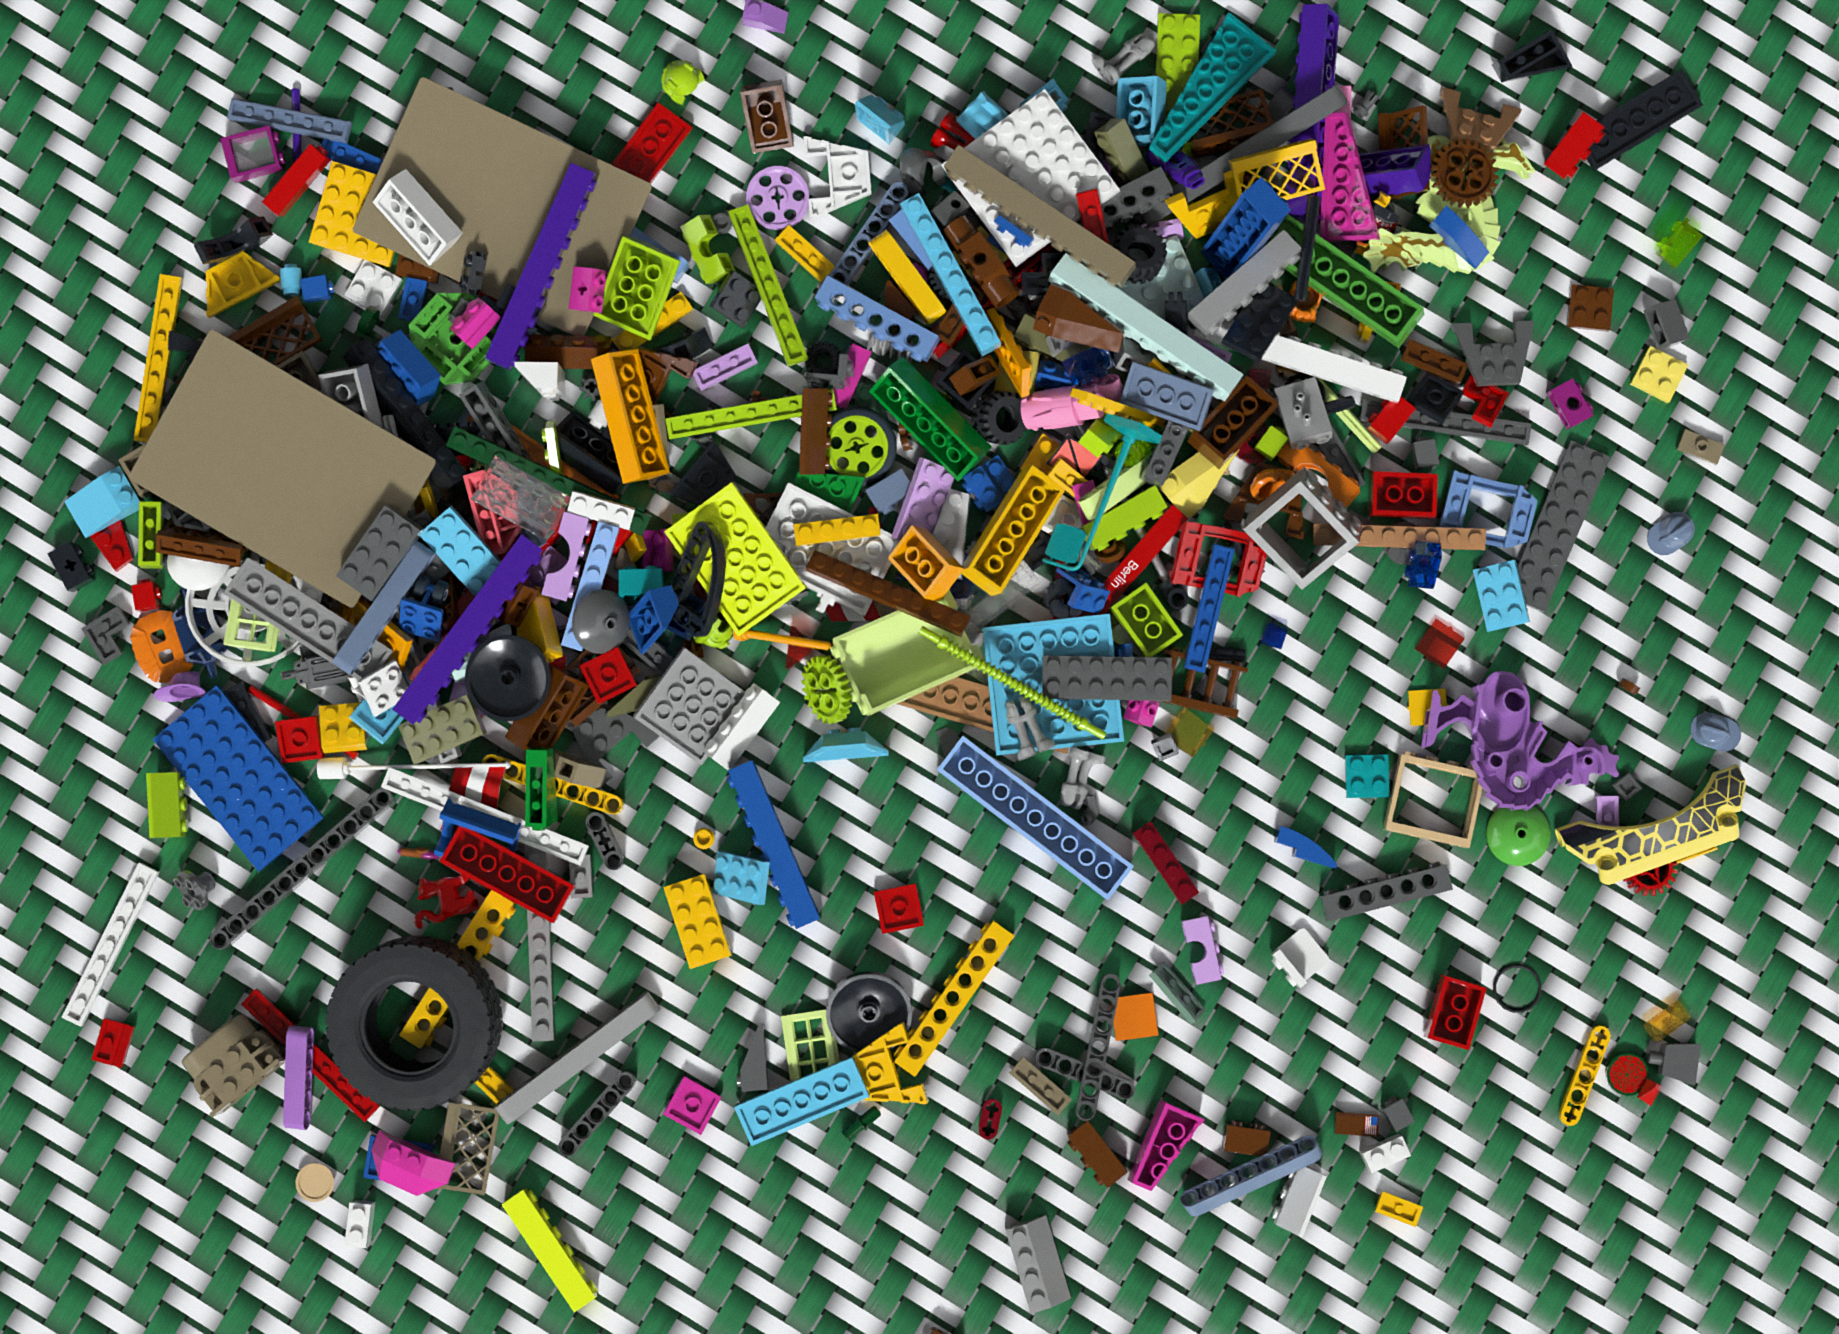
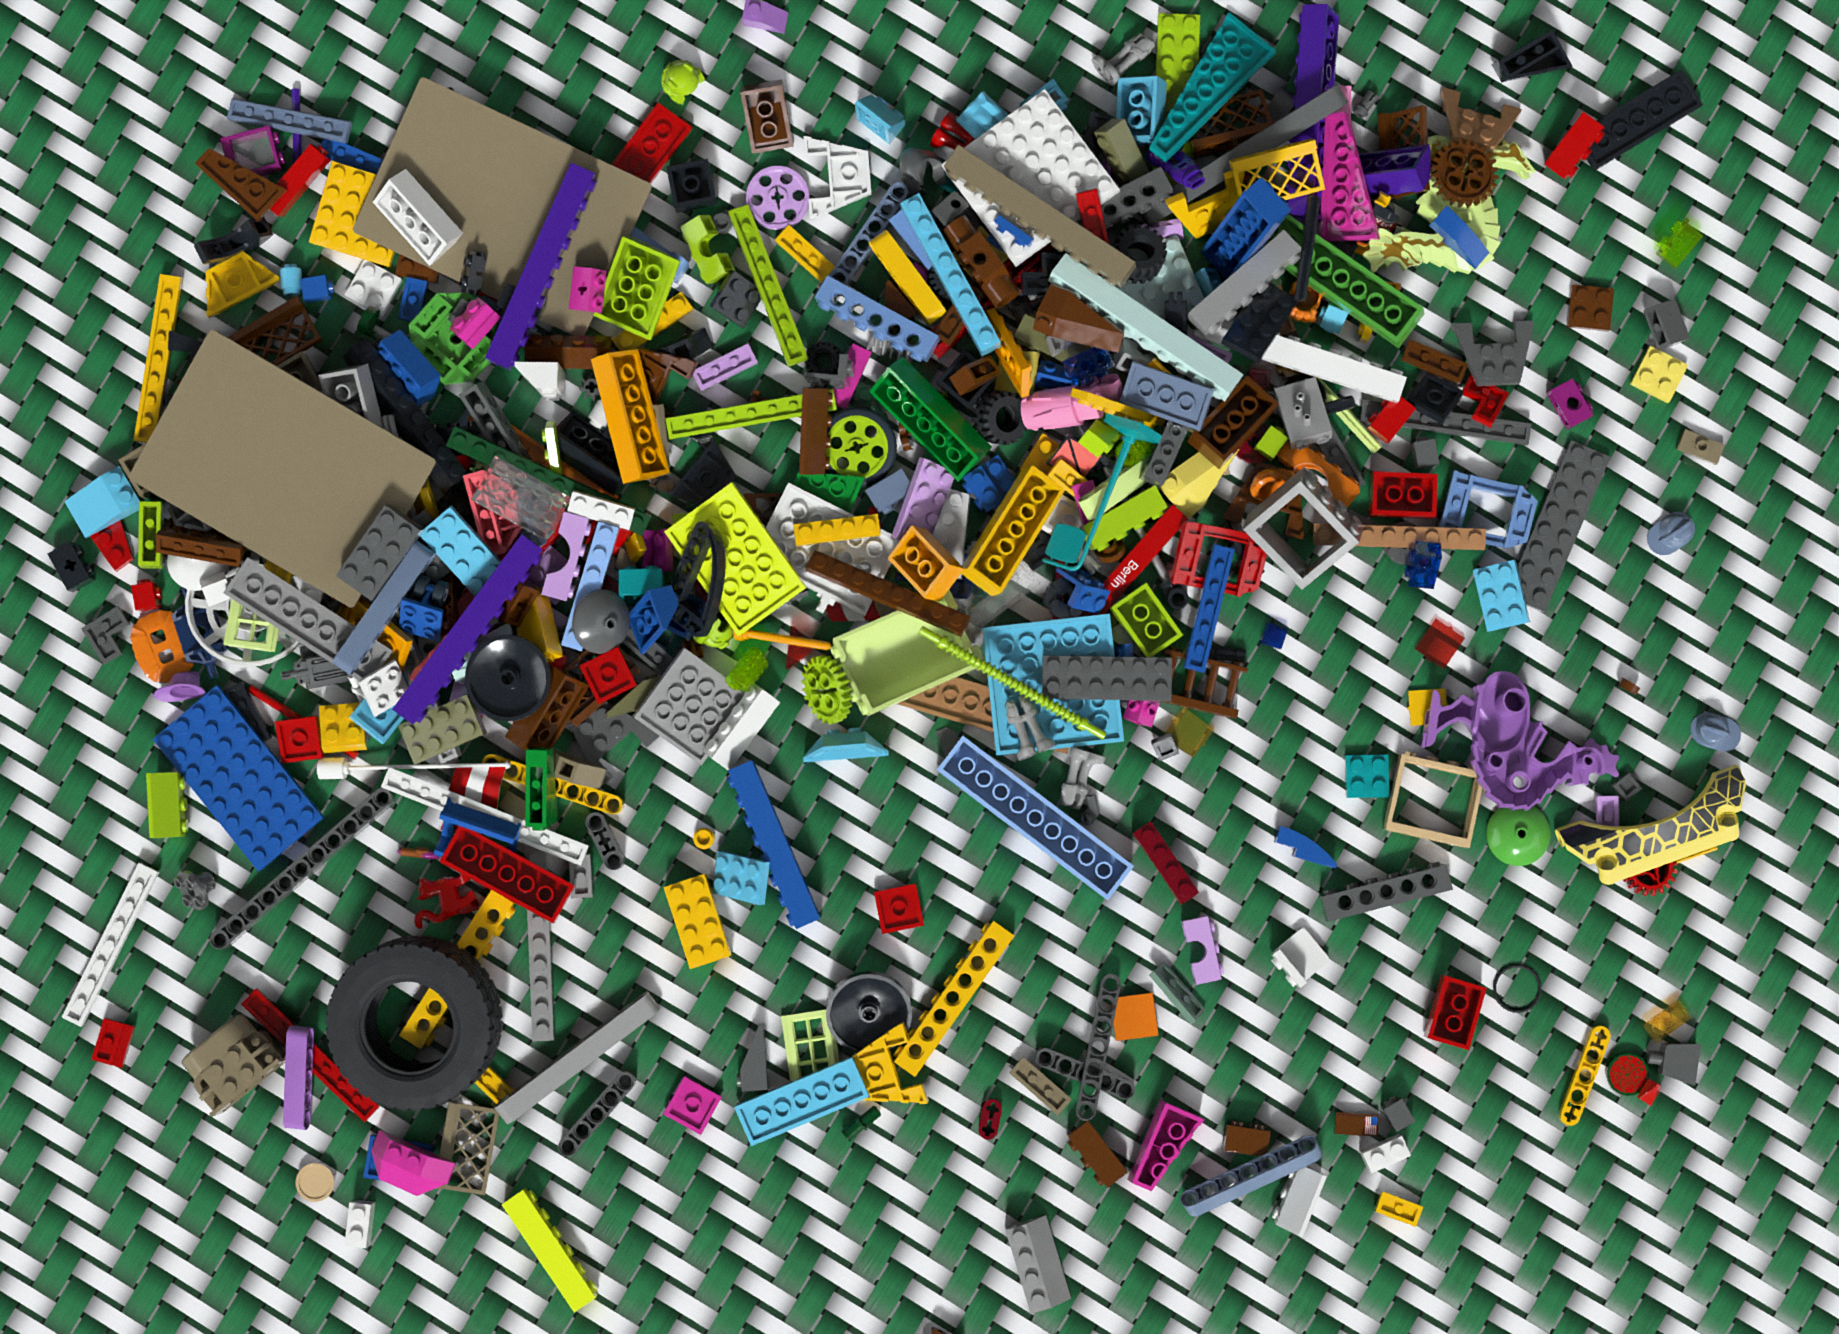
none -> reddish brown wing [195,148,287,222]
none -> white brick [199,571,232,606]
none -> black brick [666,158,718,213]
none -> clear neon green piece [725,647,769,692]
none -> medium azure brick [1318,300,1348,334]

